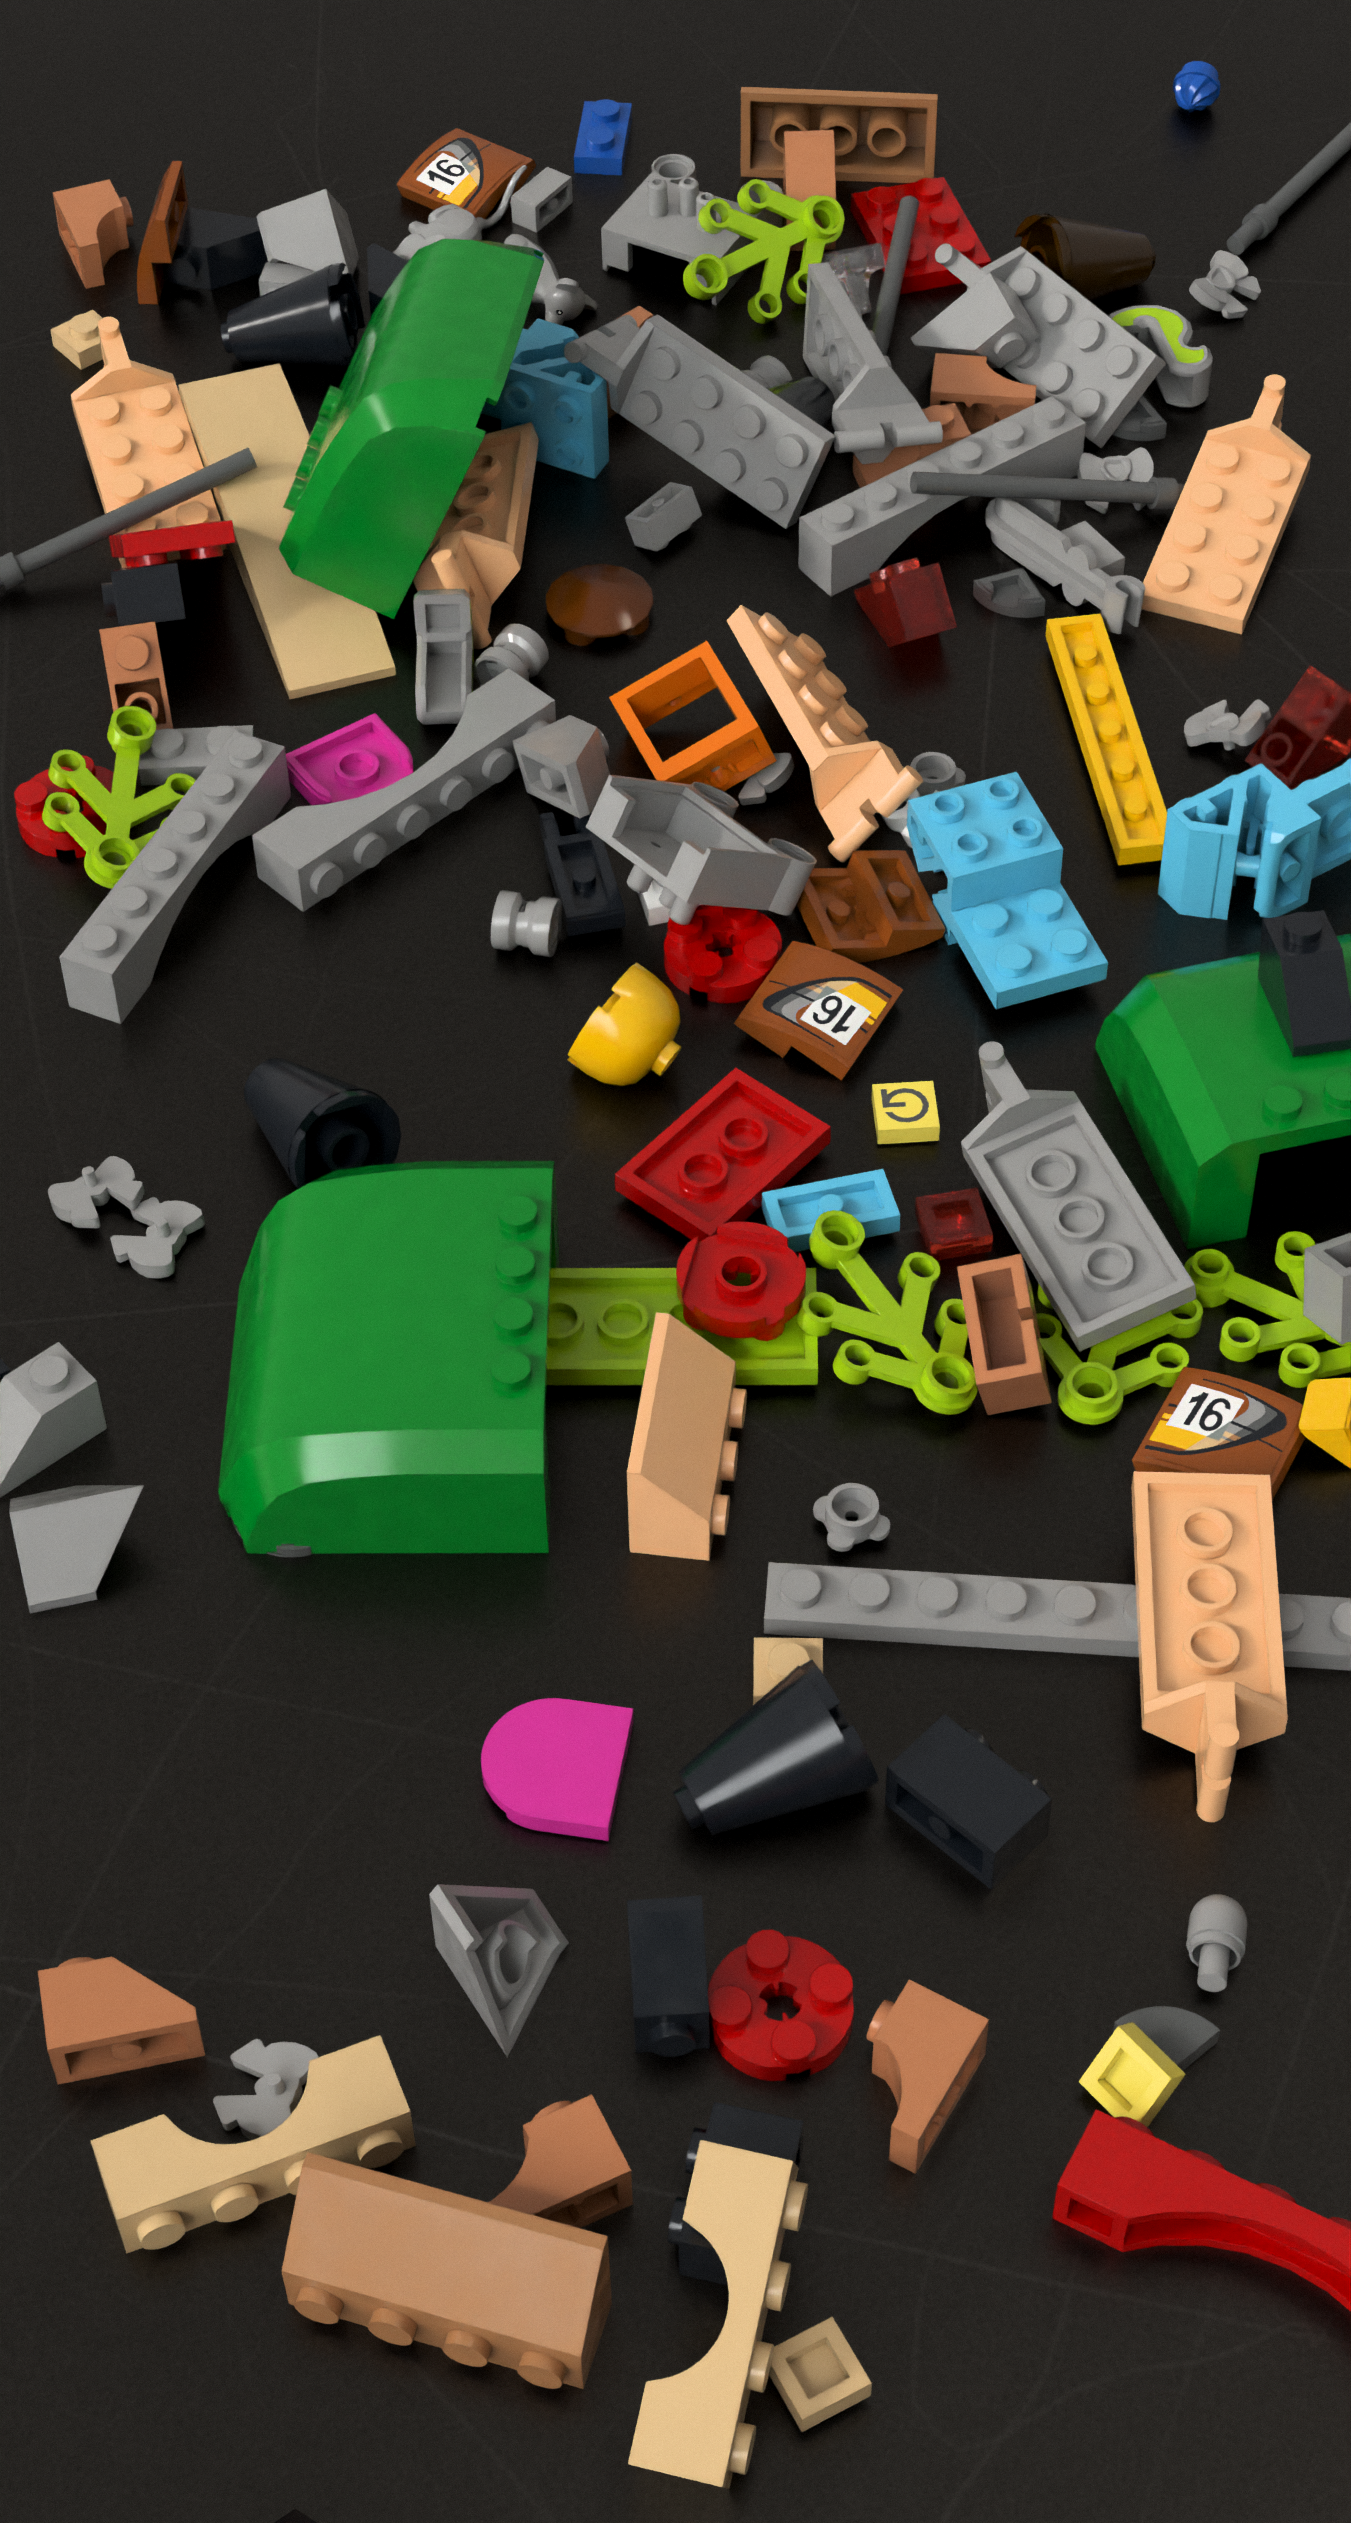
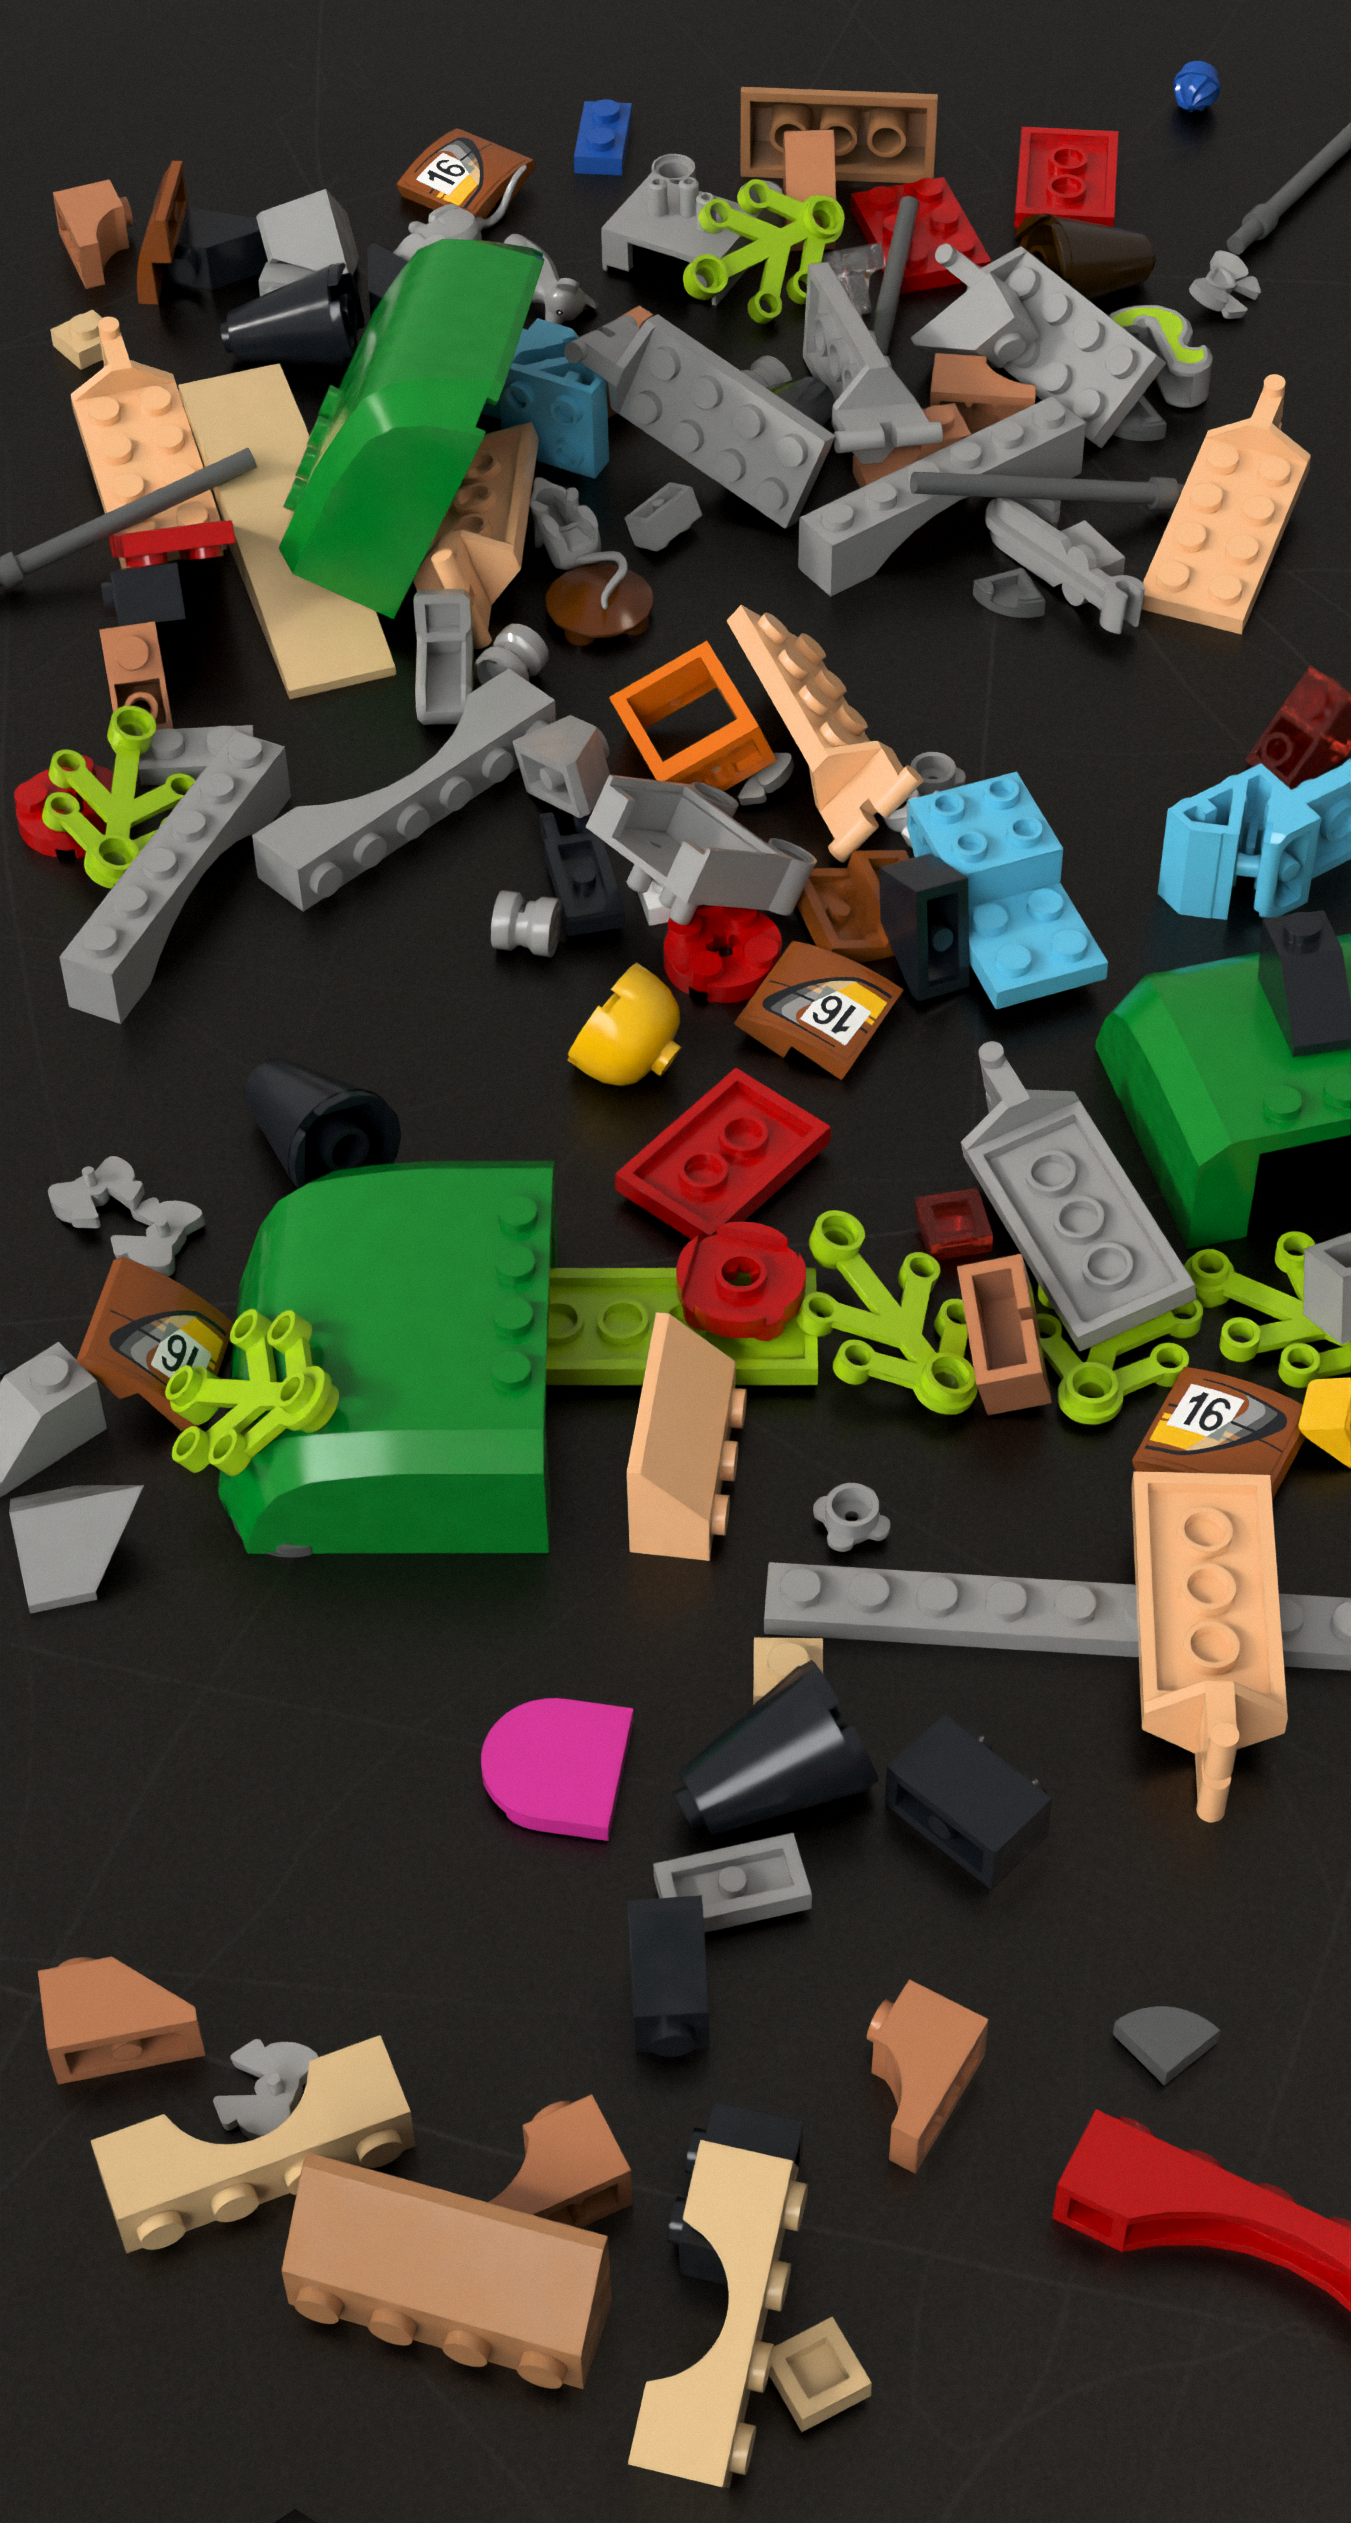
dark pink tile [286,713,414,805] -> none
light grey slope [429,1884,569,2058] -> none
light grey piece [510,167,573,233] -> none
red plate [708,1930,854,2081] -> none
medium azure plate [762,1169,900,1252] -> none
clear red slope [854,558,957,647] -> none
light yellow tile [872,1081,940,1144] -> none
yellow plate [1045,613,1167,865] -> none
light grey piece [1077,447,1154,514] -> none
light yellow plate [1079,2022,1186,2127] -> none
light grey piece [1184,699,1271,750] -> none
light grey cylinder [1186,1894,1248,1992] -> none
none -> dark orange slope [76,1257,234,1431]
none -> lime plant [165,1309,339,1476]
none -> light grey animal [530,477,628,610]
none -> light grey plate [653,1833,812,1933]
none -> black slope [879,853,970,1001]
none -> red plate [1014,127,1119,229]

